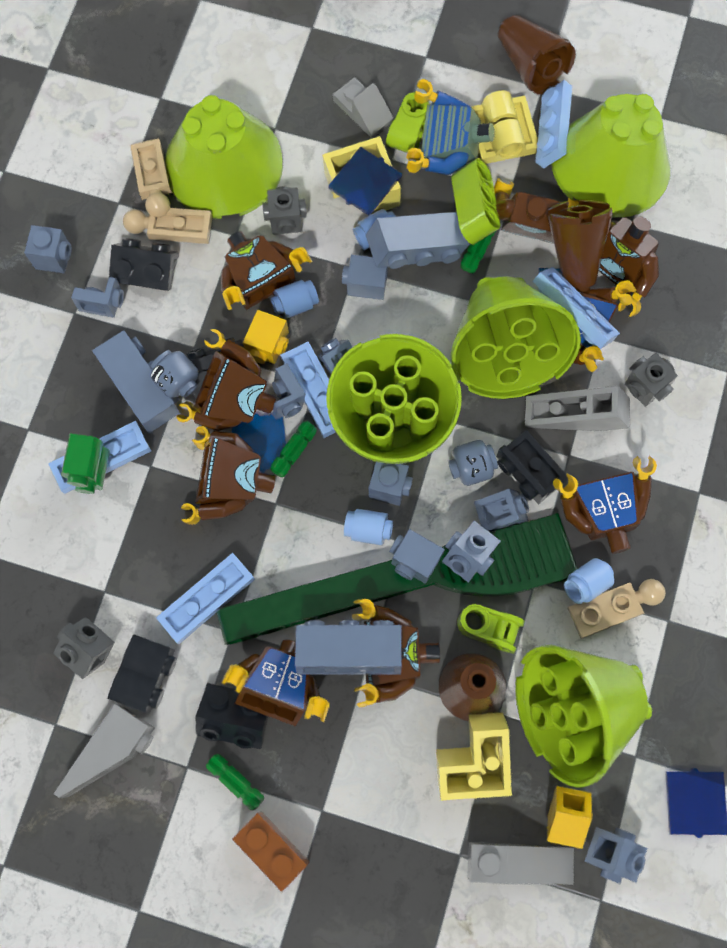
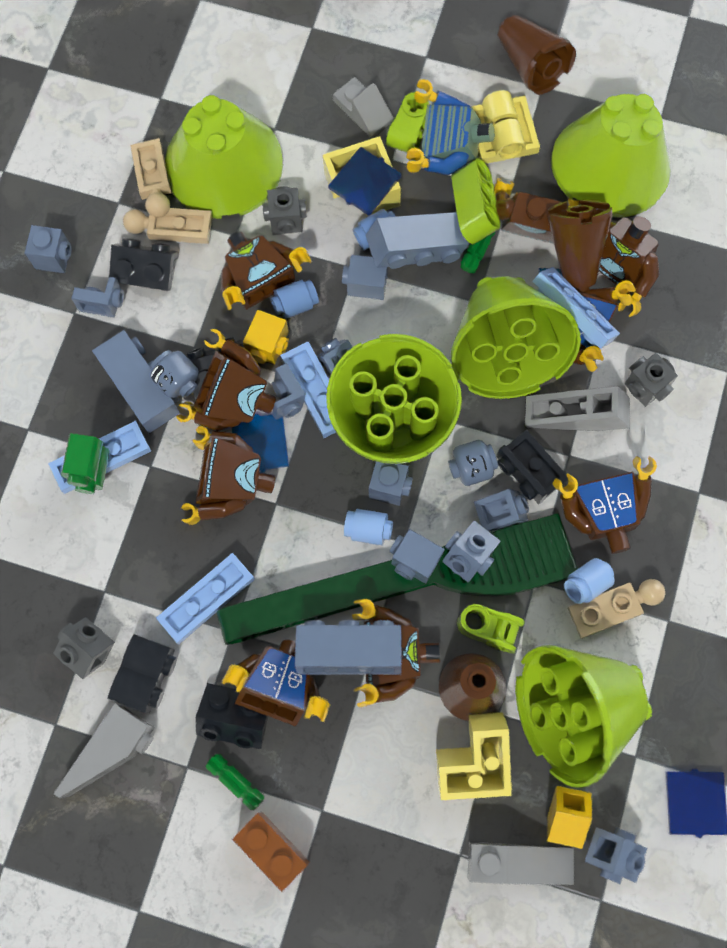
green axle [270,421,317,478] -> none
light blue plate [536,80,572,168] -> none

